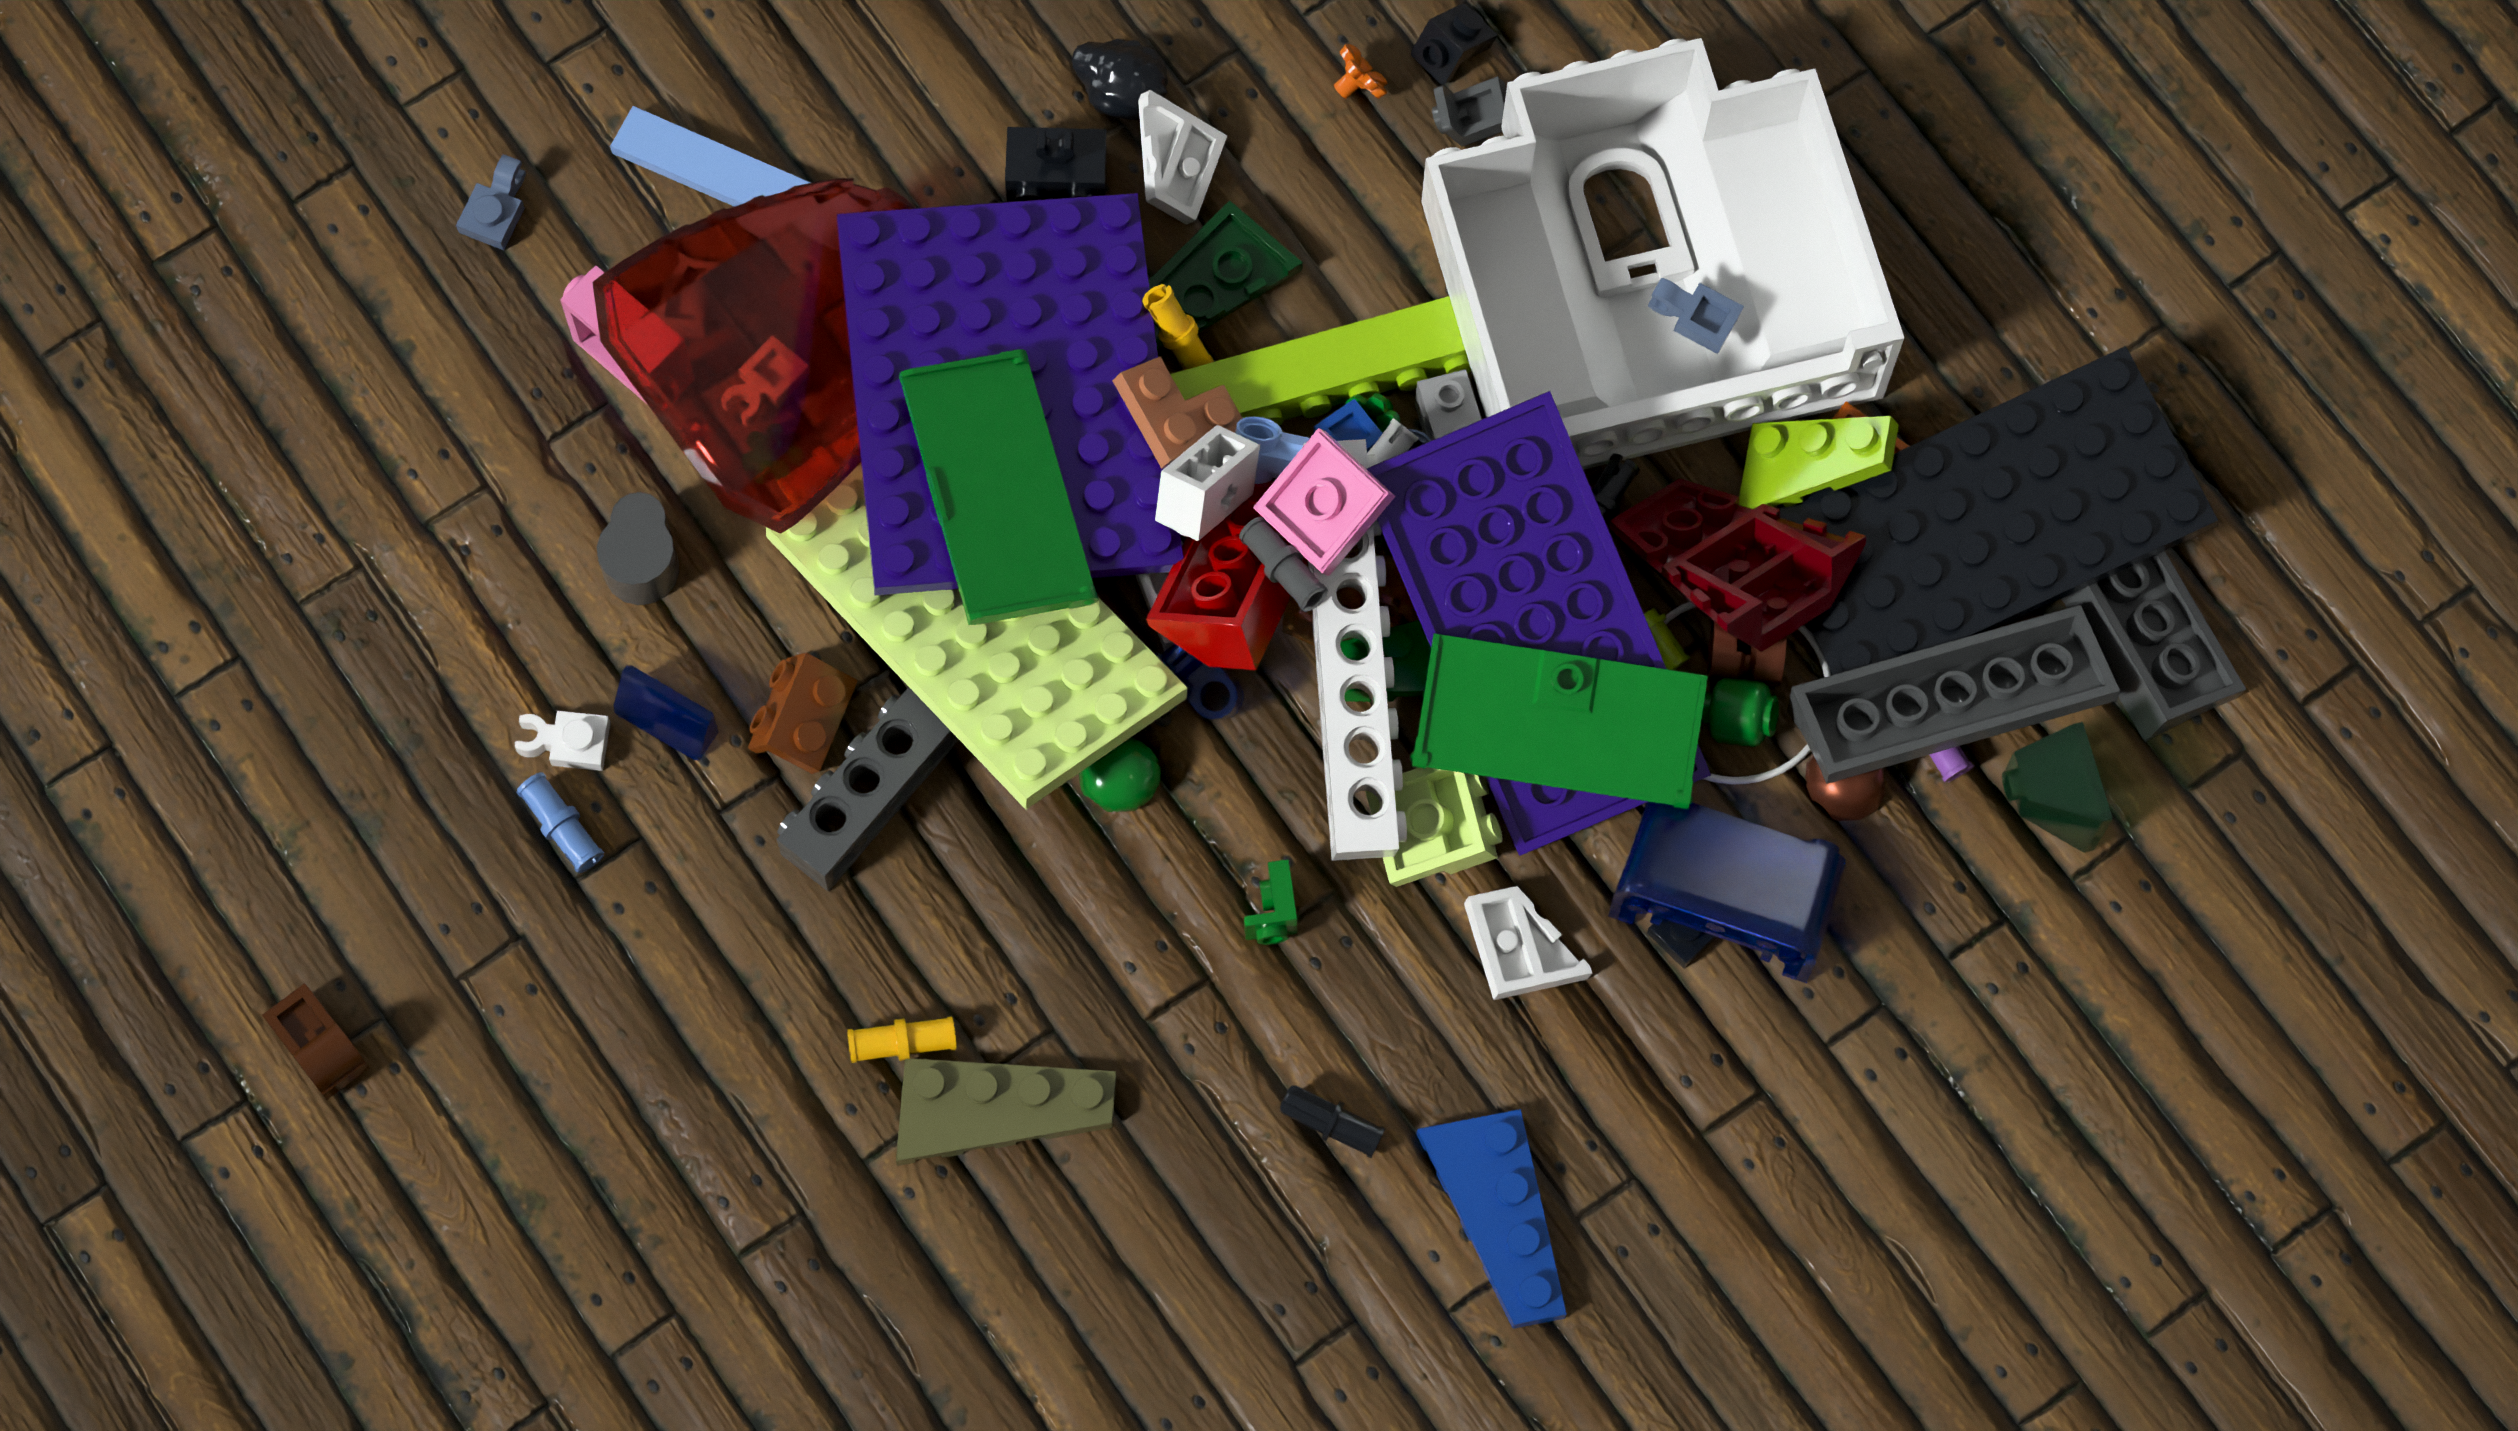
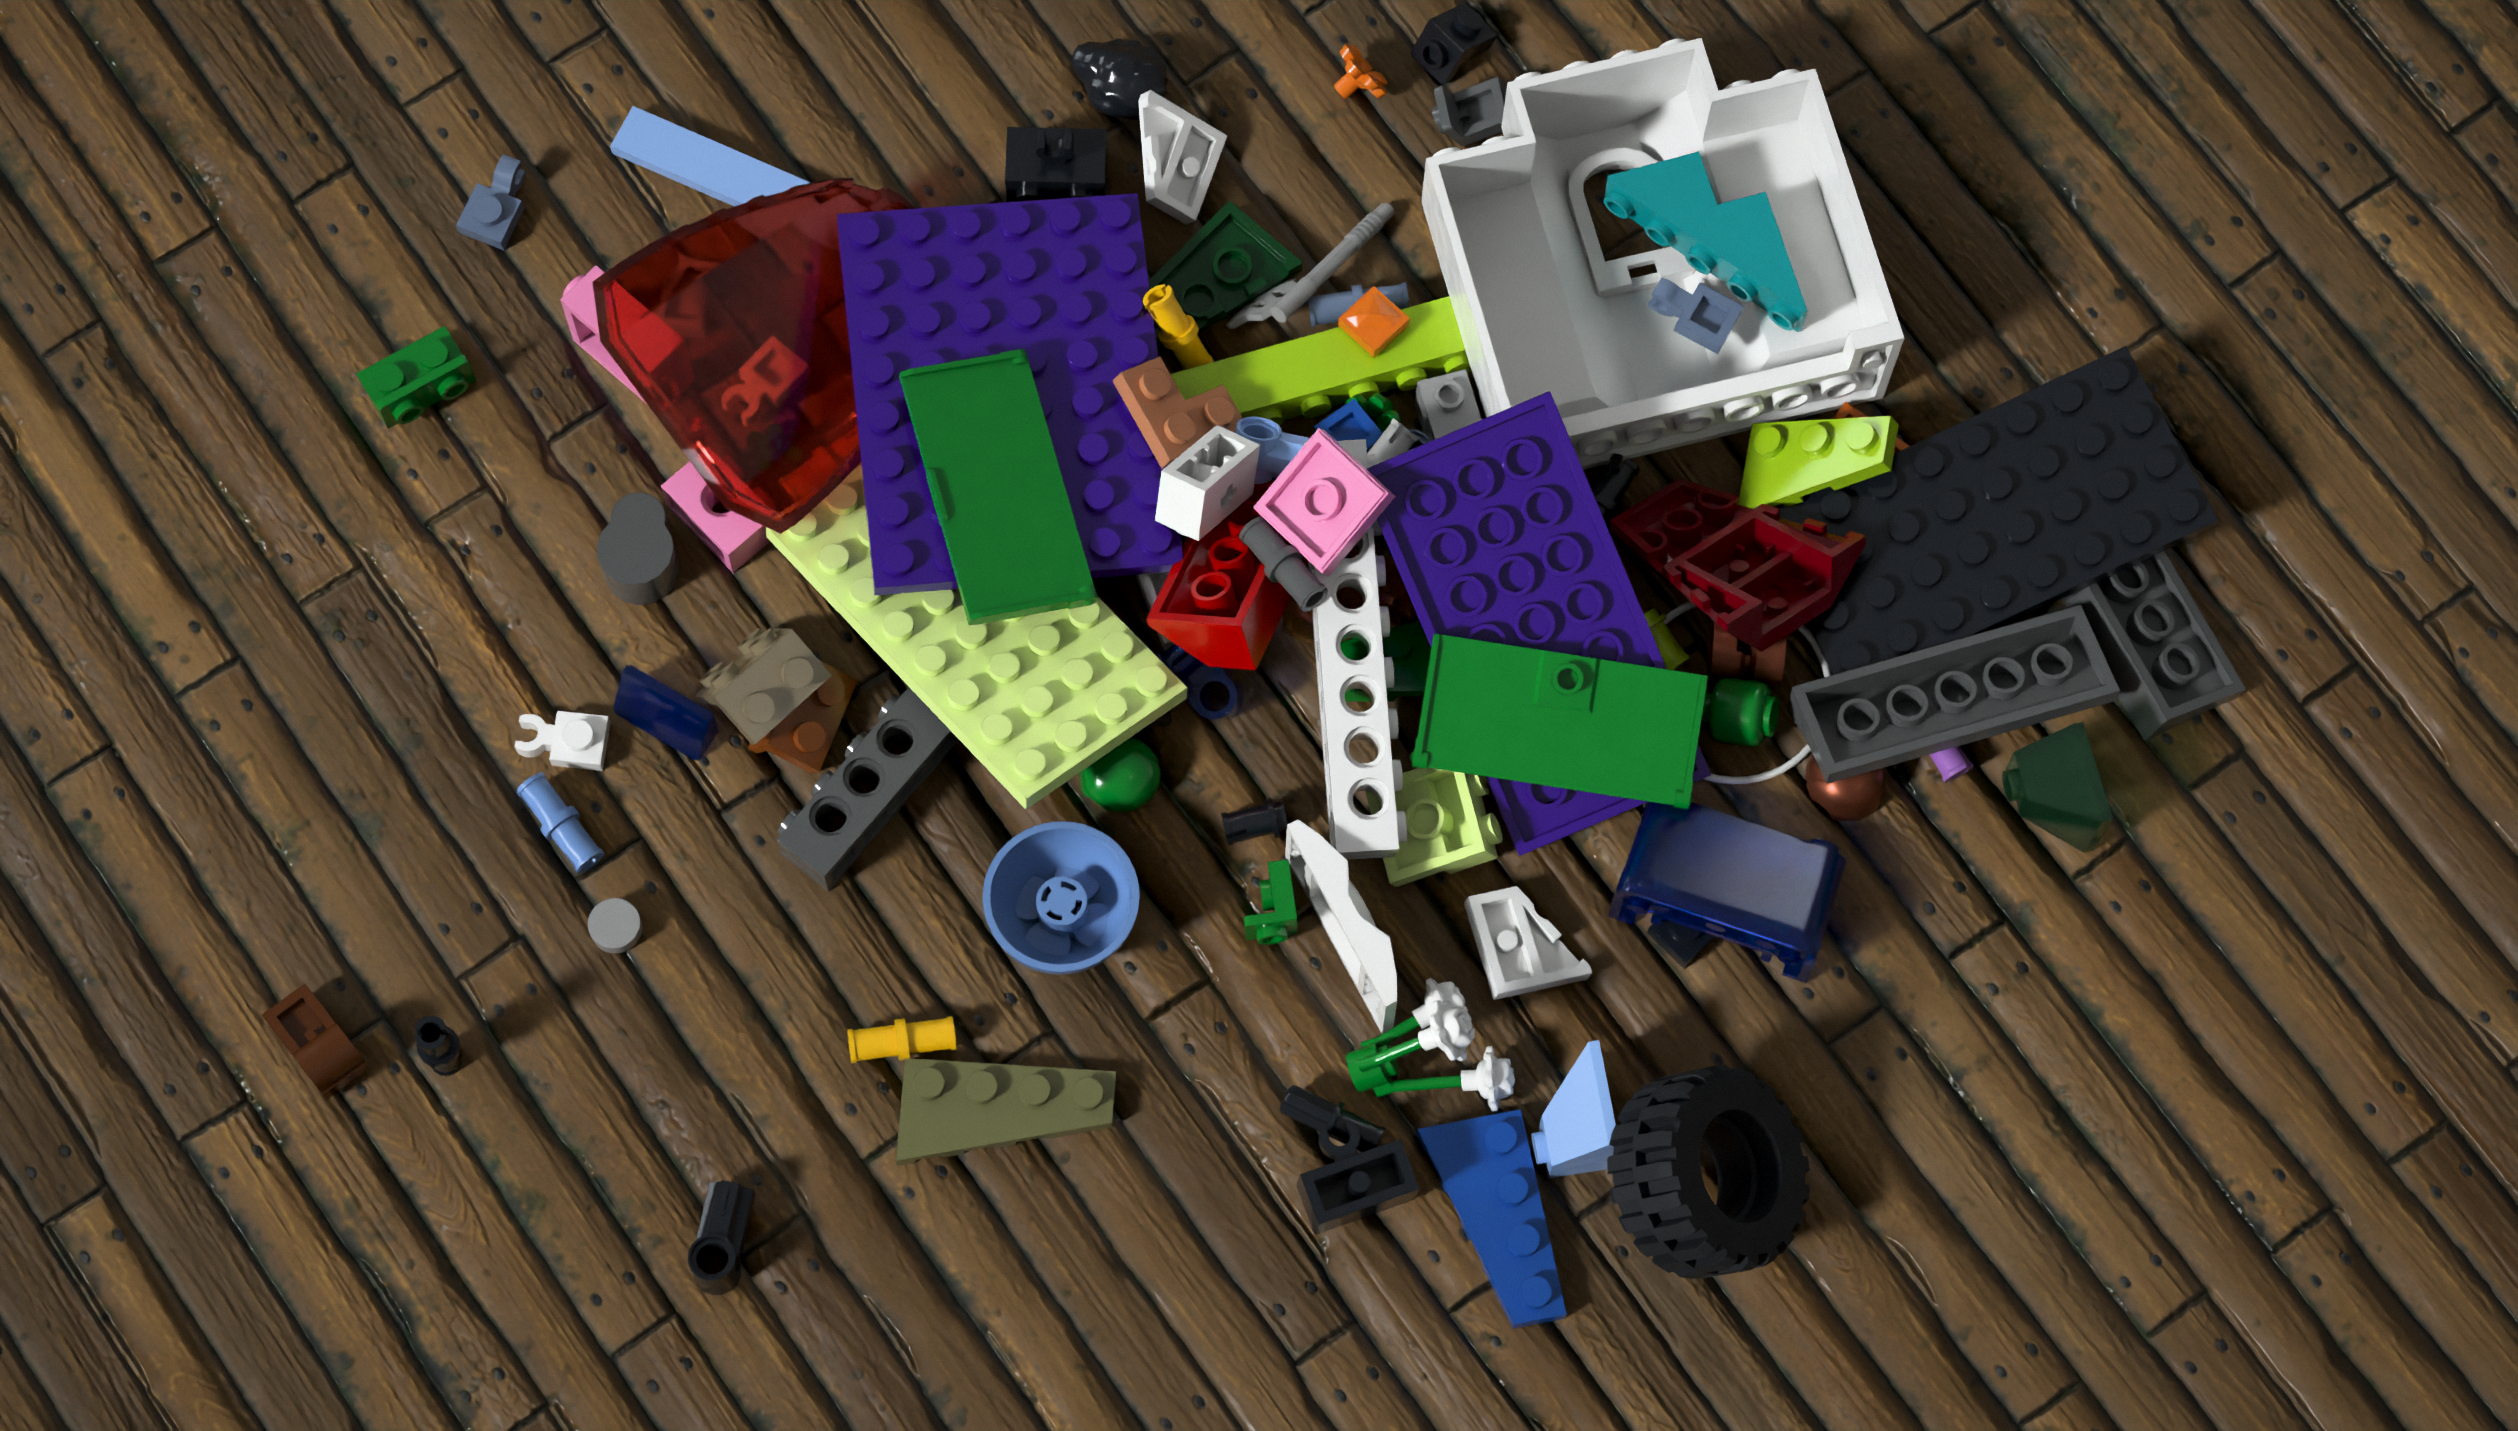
none -> green bracket [356,326,476,429]
none -> black pin [415,1016,462,1076]
none -> light grey tile [588,898,642,953]
none -> bright pink brick [661,447,777,573]
none -> black piece [688,1180,756,1295]
none -> dark tan bracket [695,627,832,745]
none -> medium blue piece [983,821,1140,975]
none -> black pin [1221,797,1288,846]
none -> light grey piece [1226,203,1395,329]
none -> white slope [1285,820,1397,1034]
none -> black brick [1296,1120,1419,1235]
none -> sand blue pin [1308,282,1410,327]
none -> orange tile [1338,286,1410,358]
none -> plant [1346,978,1515,1112]
none -> light blue slope [1532,1040,1616,1179]
none -> teal slope [1603,151,1808,332]
none -> black tyre [1607,1065,1810,1279]

